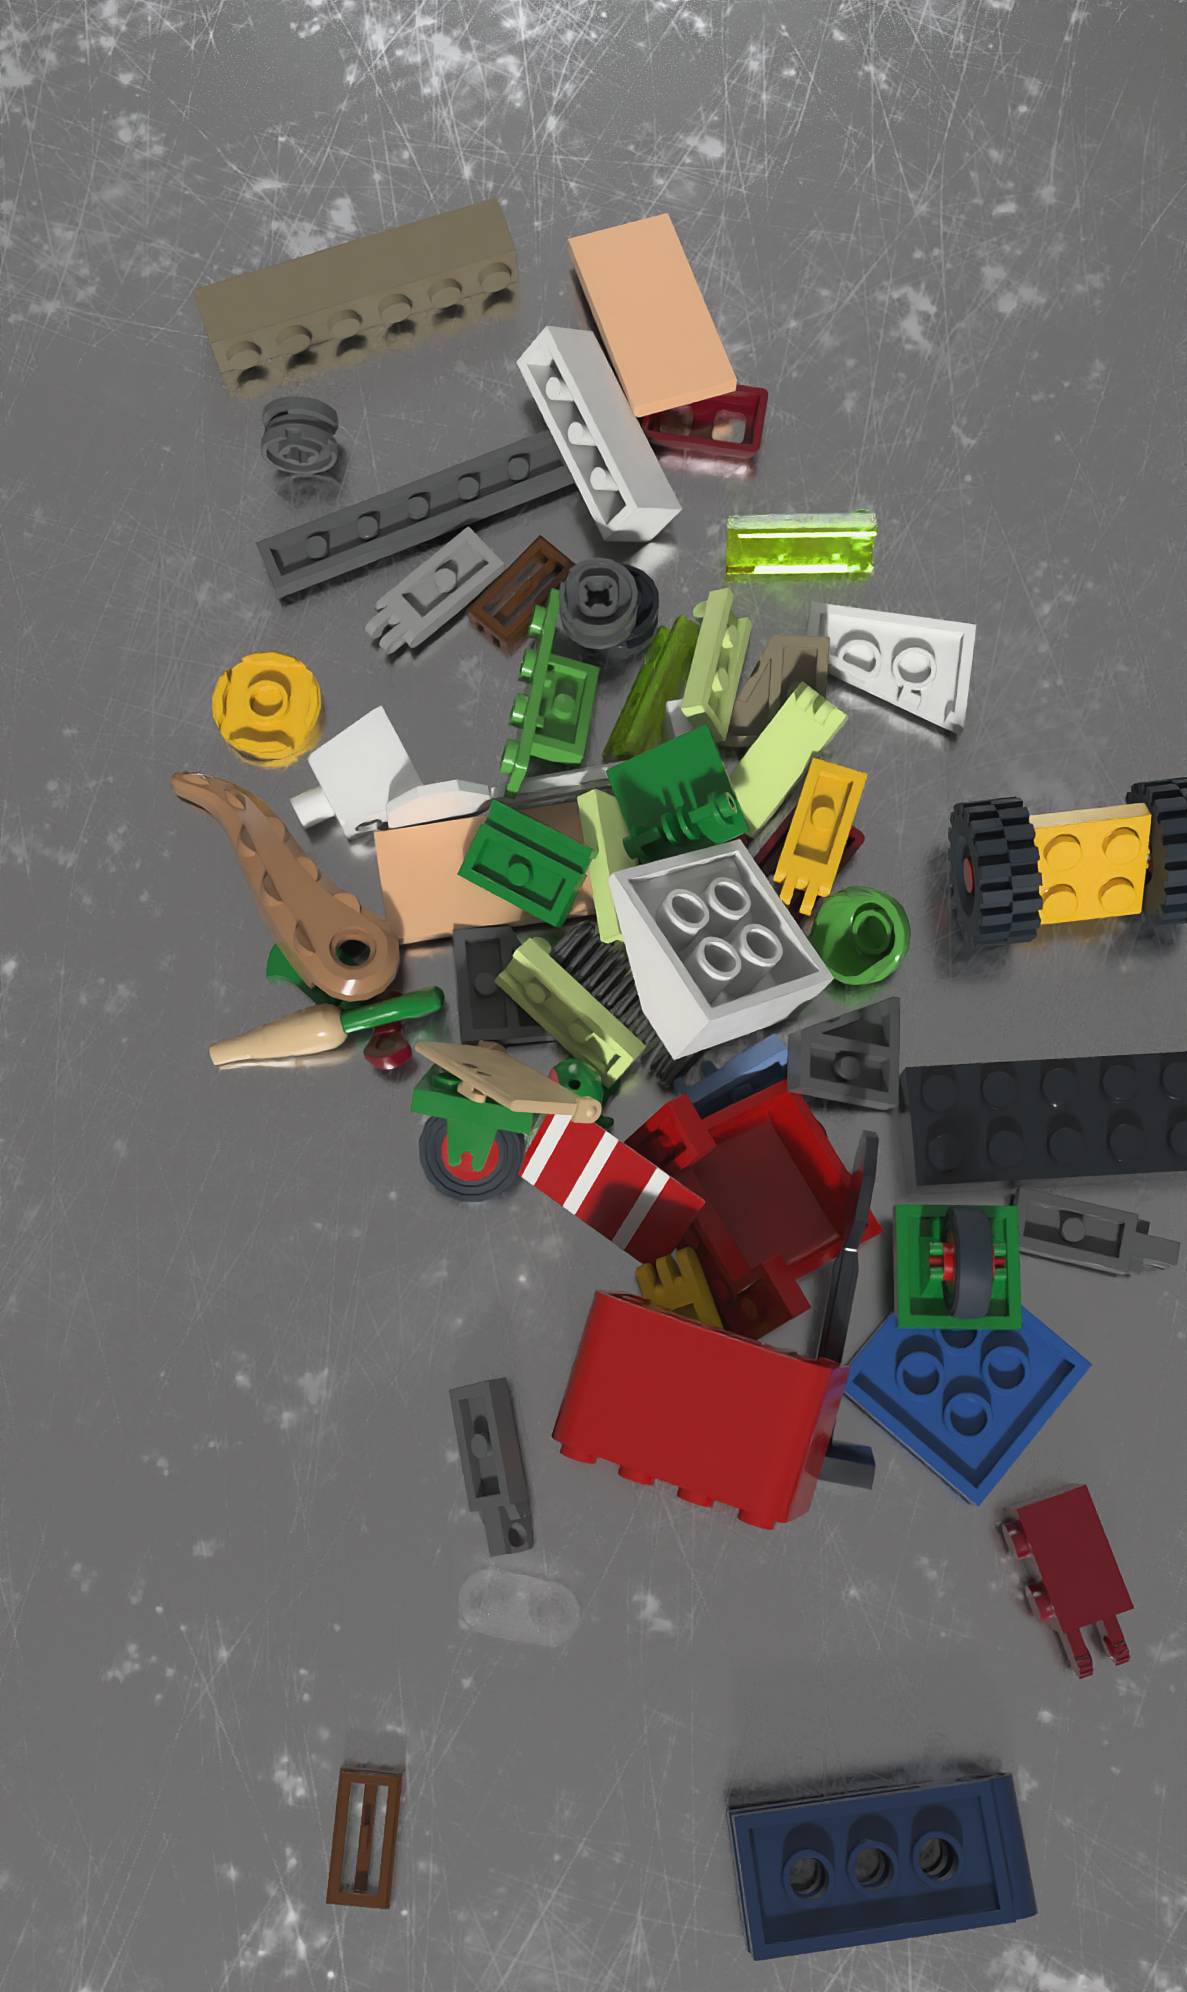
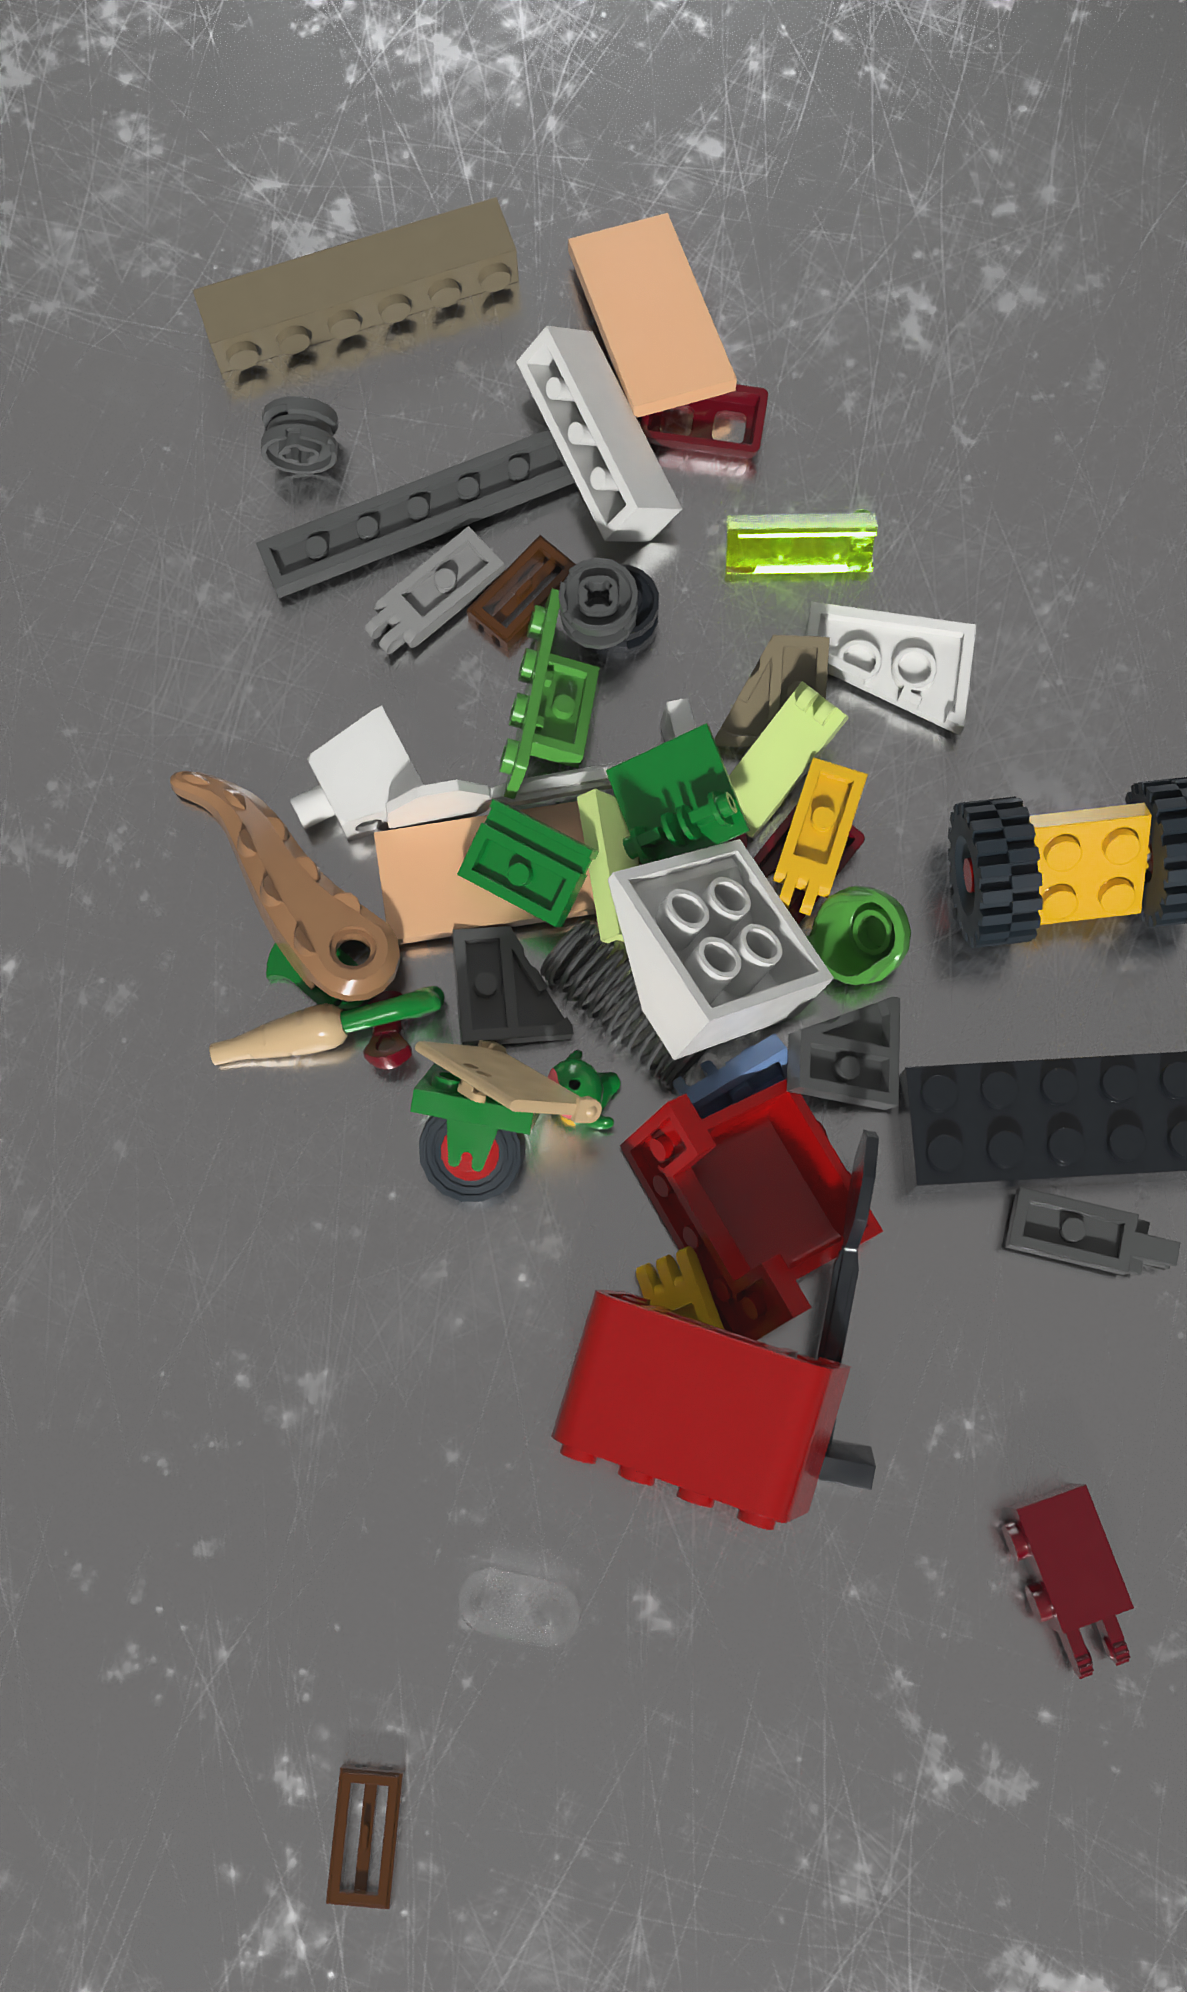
yellow tile [212,651,324,761] -> none
dark grey hinge [449,1377,533,1557] -> none
yellowish green hinge [494,937,647,1089] -> none
red sticker [518,1114,705,1274] -> none
clear neon green hinge [601,615,700,763] -> none
yellowish green hinge [681,588,752,742] -> none
dark blue hinge [727,1772,1038,1961] -> none
blue plate [843,1305,1092,1507] -> none
green plate [892,1204,1022,1330] -> none

